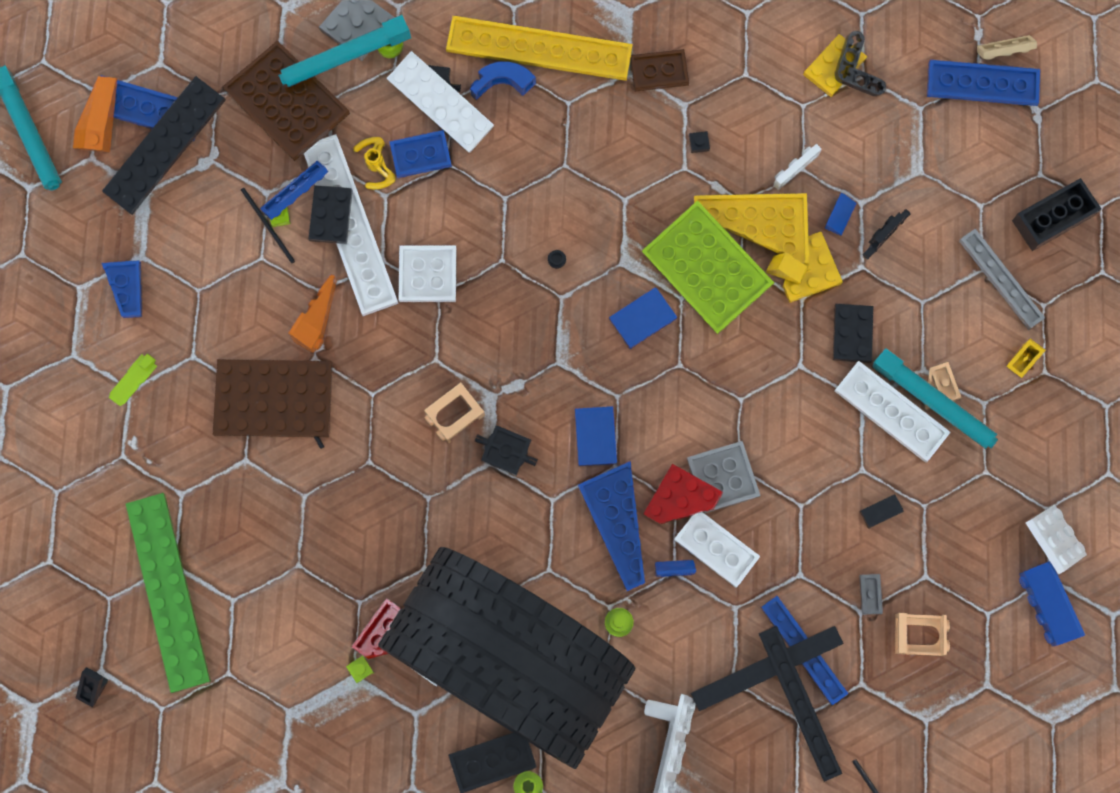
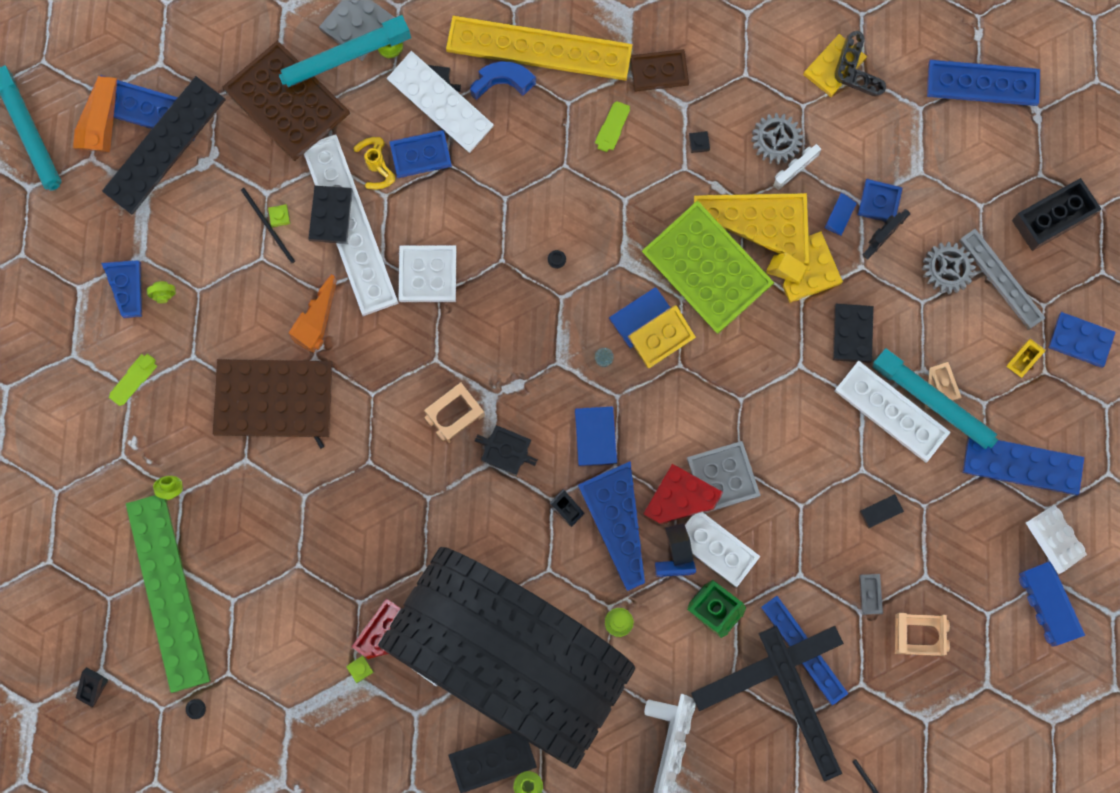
blue plate [260,161,329,220] -> none
tan plate [977,35,1037,60] -> none
none -> lime plate [147,281,176,304]
none -> lime plate [153,476,183,500]
none -> black plate [186,699,206,719]
none -> black slope [550,489,585,527]
none -> lime piece [595,101,630,152]
none -> clear light blue plate [595,348,614,367]
none -> yellow plate [628,305,696,368]
none -> black slope [665,523,693,566]
none -> green slope [687,580,746,638]
none -> light grey gear [751,113,803,164]
none -> blue tile [858,179,903,222]
none -> light grey gear [922,242,976,294]
none -> blue plate [962,437,1084,496]
none -> blue plate [1048,312,1116,368]

